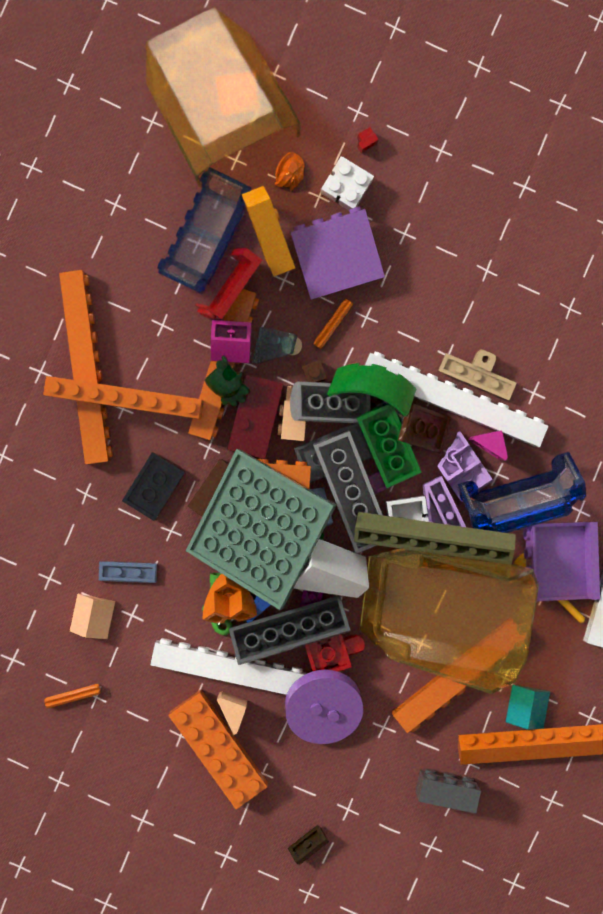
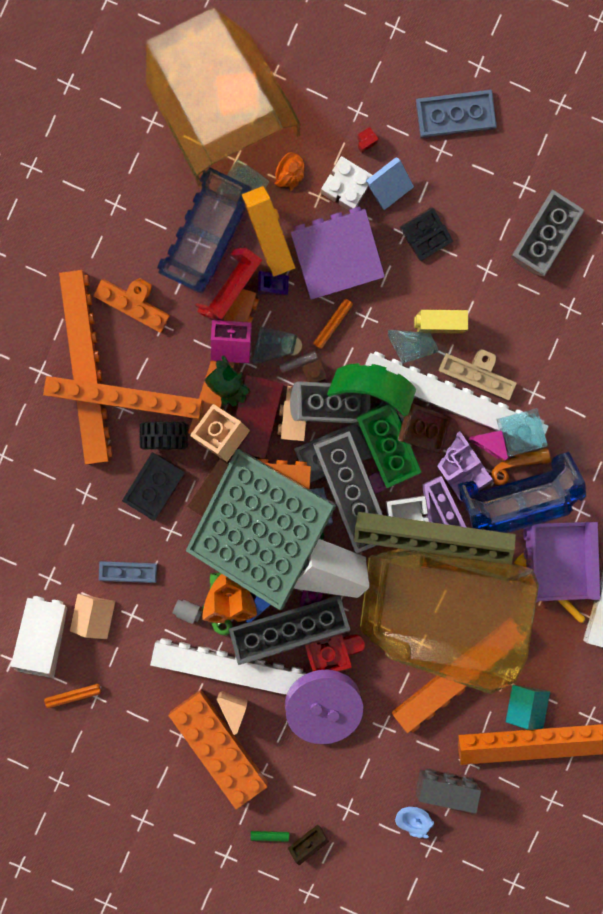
none -> white slope [11,596,67,678]
none -> orange plate [94,278,170,333]
none -> black tyre [140,422,188,450]
none -> light grey brick [172,599,202,624]
none -> light nougat brick [190,404,250,462]
none -> clear light blue wing [217,159,270,195]
none -> green piece [251,831,289,842]
none -> dark purple slope [258,271,289,295]
none -> clear piece [279,351,318,373]
none -> light blue tile [366,157,414,210]
none -> clear light blue wing [388,330,438,364]
none -> light blue hat [395,807,434,838]
none -> black slope [400,207,453,261]
none -> light yellow brick [414,310,468,333]
none -> sand blue tile [416,90,497,138]
none -> orange plant [491,448,551,486]
none -> clear light blue brick [496,408,548,456]
none -> light grey brick [511,190,585,276]

